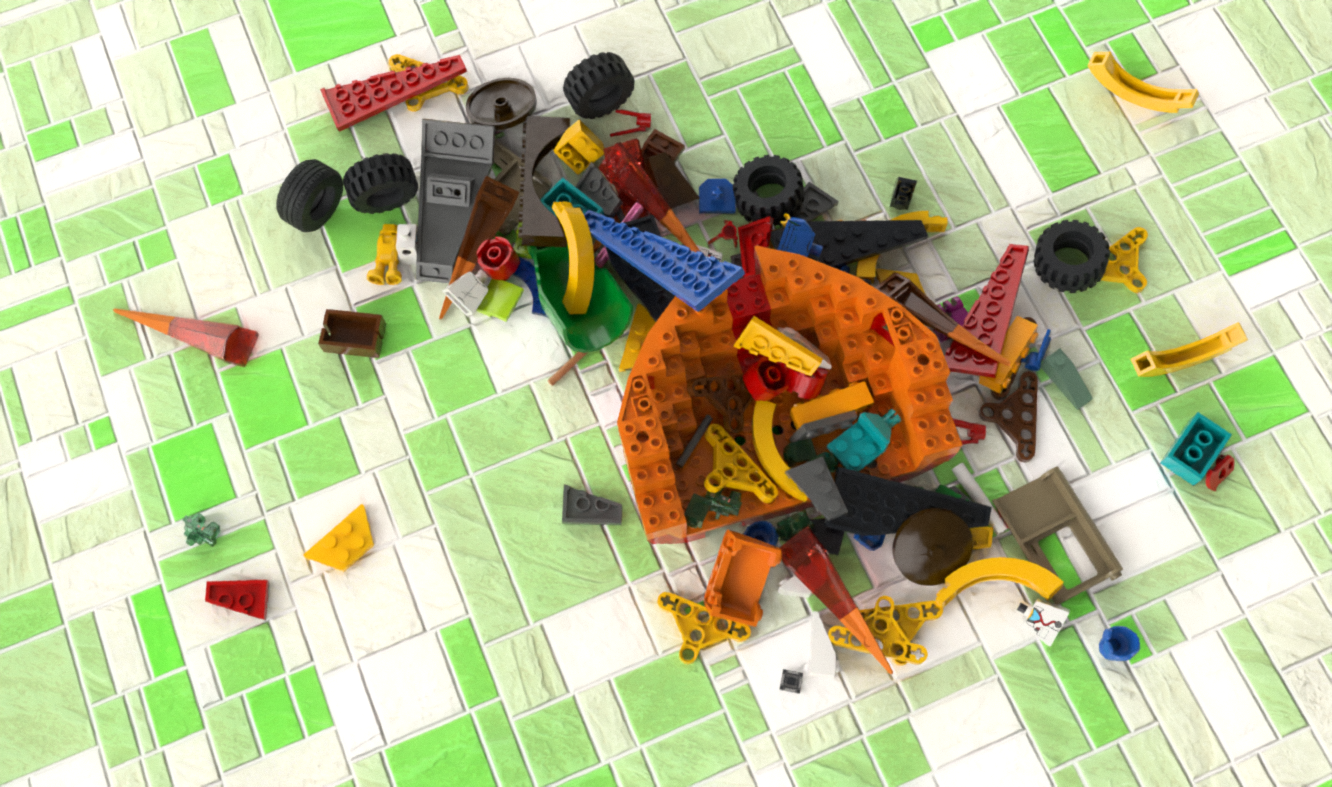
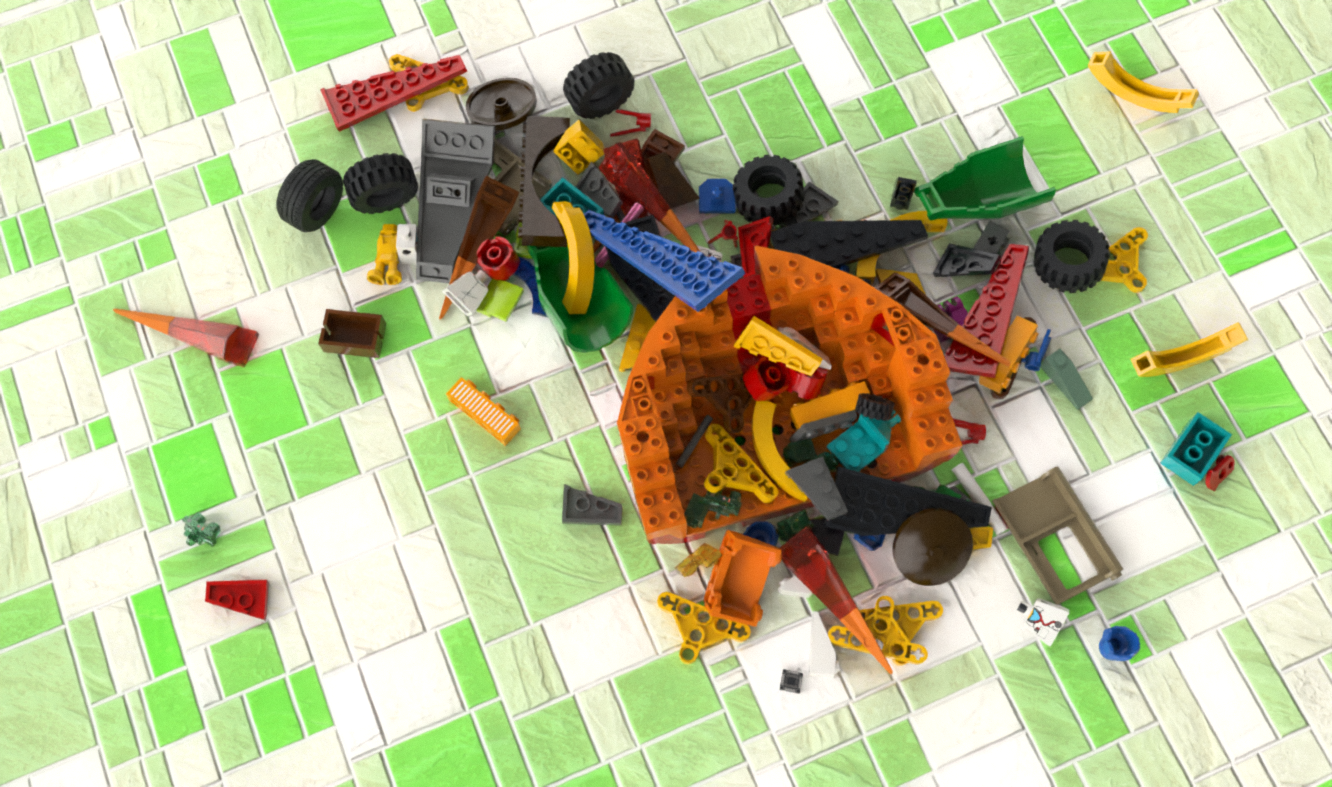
yellow wing [303,504,374,572] -> none
nougat bar [547,352,588,386] -> none
blue torso [777,214,823,257] -> none
yellow arch [936,557,1064,608] -> none
reddish brown beam [979,371,1038,463] -> none
none -> light orange brick [446,377,521,446]
none -> clear yellow plate [674,543,723,577]
none -> black tyre [855,393,895,421]
none -> green windscreen [914,136,1056,221]
none -> black wing [933,243,1001,277]
none -> dark grey brick [973,220,1010,256]

